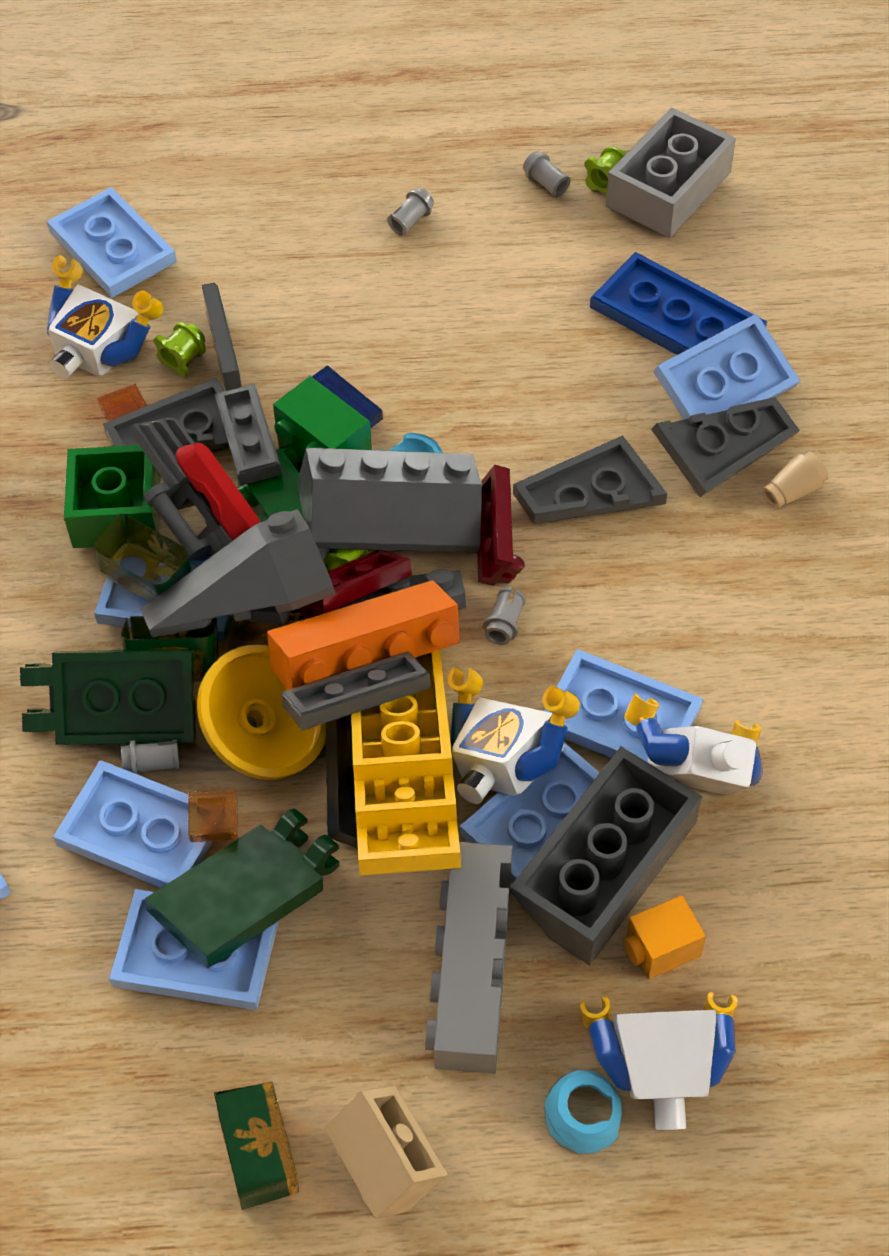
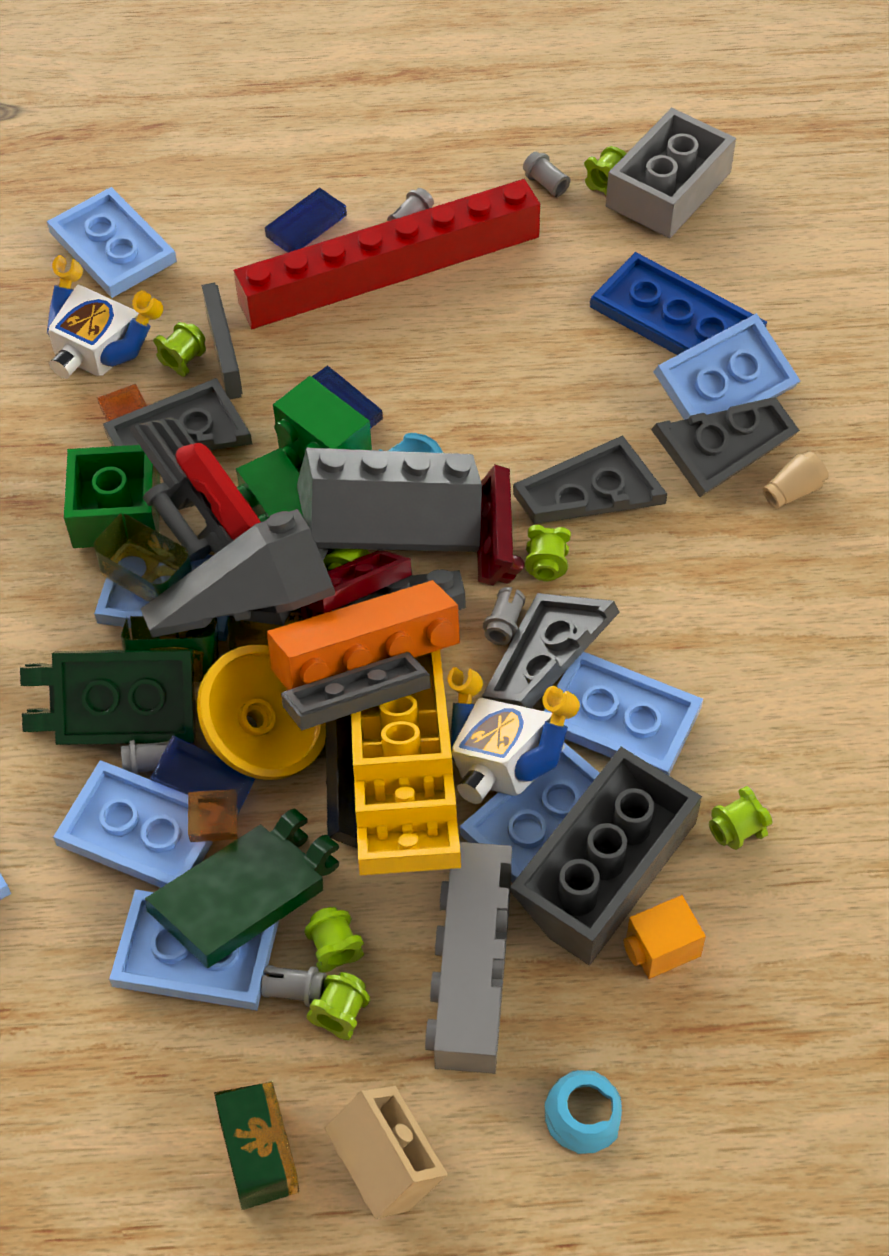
dark grey tile [215,384,282,485] -> none
white torso [580,992,738,1130] -> none
torso [624,693,763,795] -> none
none -> clear blue tile [151,735,256,820]
none -> red brick [233,178,541,330]
none -> light grey pin [261,965,327,1007]
none -> clear blue tile [265,187,347,252]
none -> lime brick [304,907,364,973]
none -> lime brick [306,972,370,1040]
none -> dark grey wing [482,593,620,708]
none -> lime brick [524,525,571,581]
none -> lime brick [709,786,773,850]

